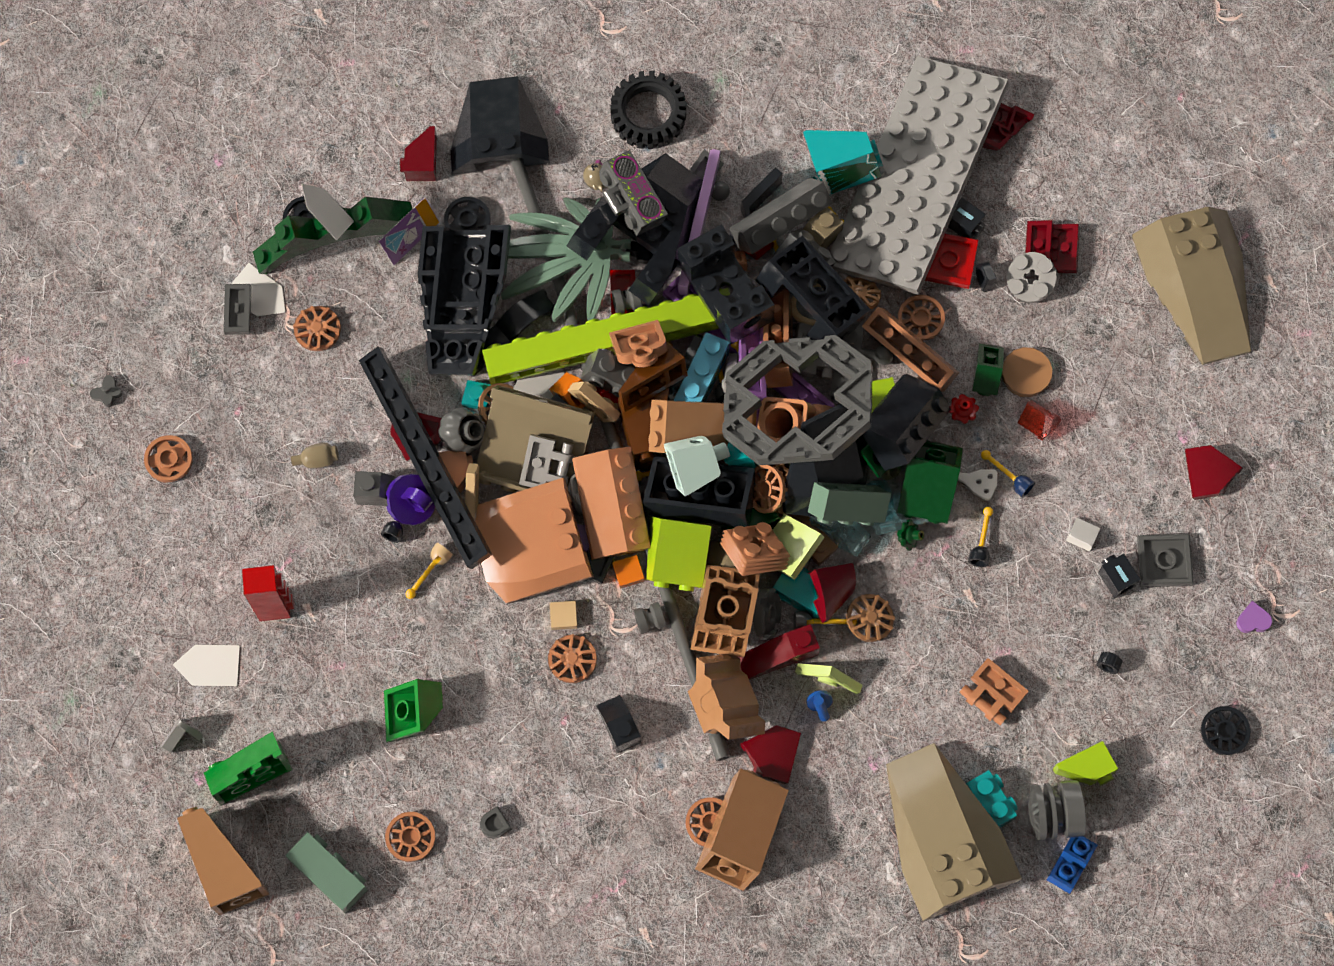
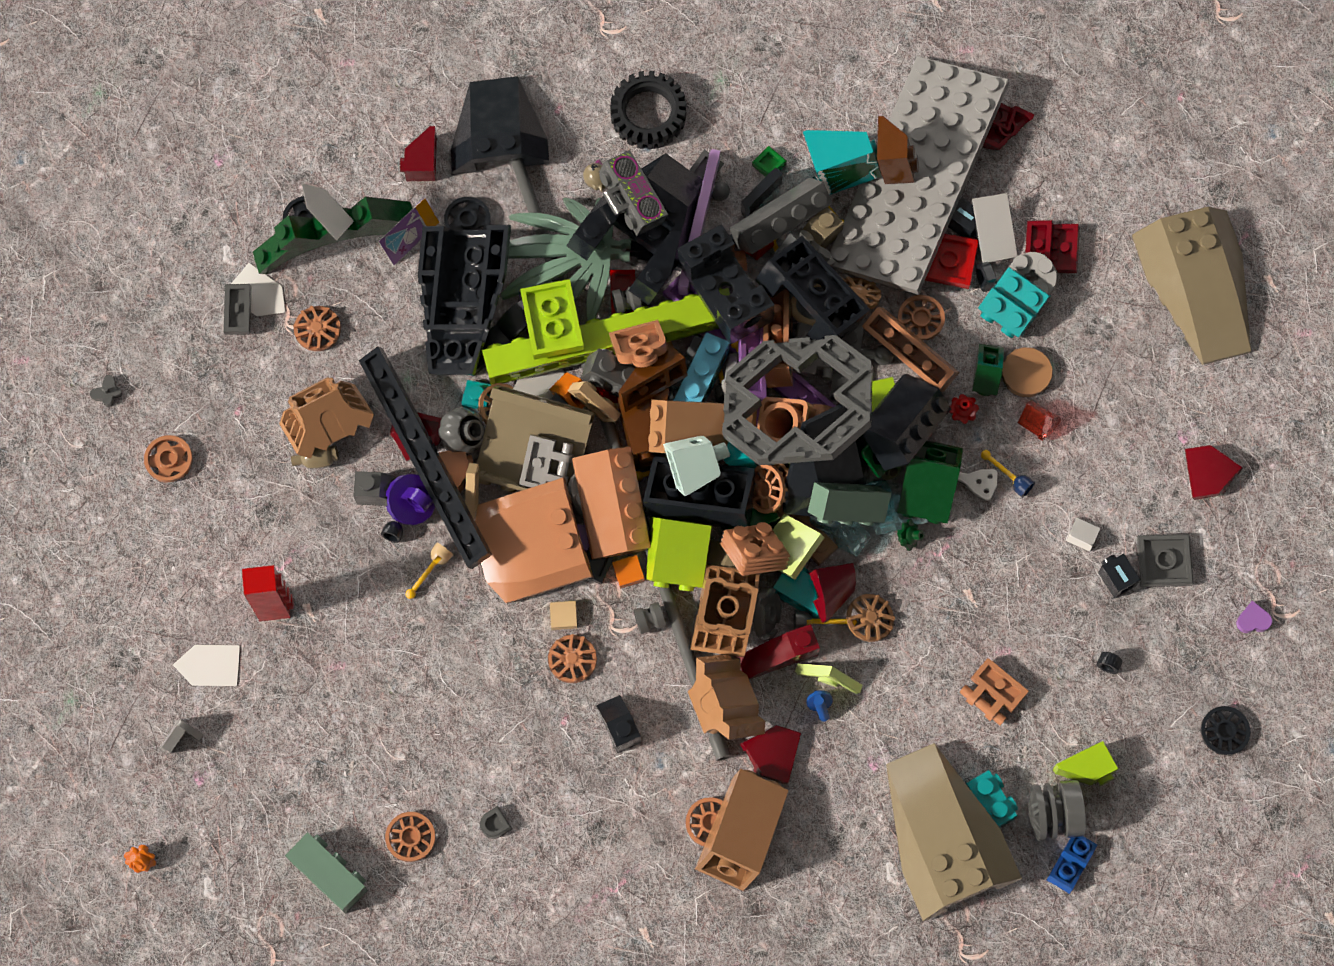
medium nougat slope [177,807,270,916] -> none
green wedge [204,731,293,806] -> none
green slope [384,679,443,742] -> none
black hinge [968,507,993,567] -> none
none -> orange plant [124,845,156,873]
none -> medium nougat slope [279,377,374,458]
none -> lime plate [520,279,584,360]
none -> green tile [752,146,787,177]
none -> reddish brown slope [877,116,919,184]
none -> white sticker [972,193,1017,263]
none -> teal plate [978,267,1050,338]

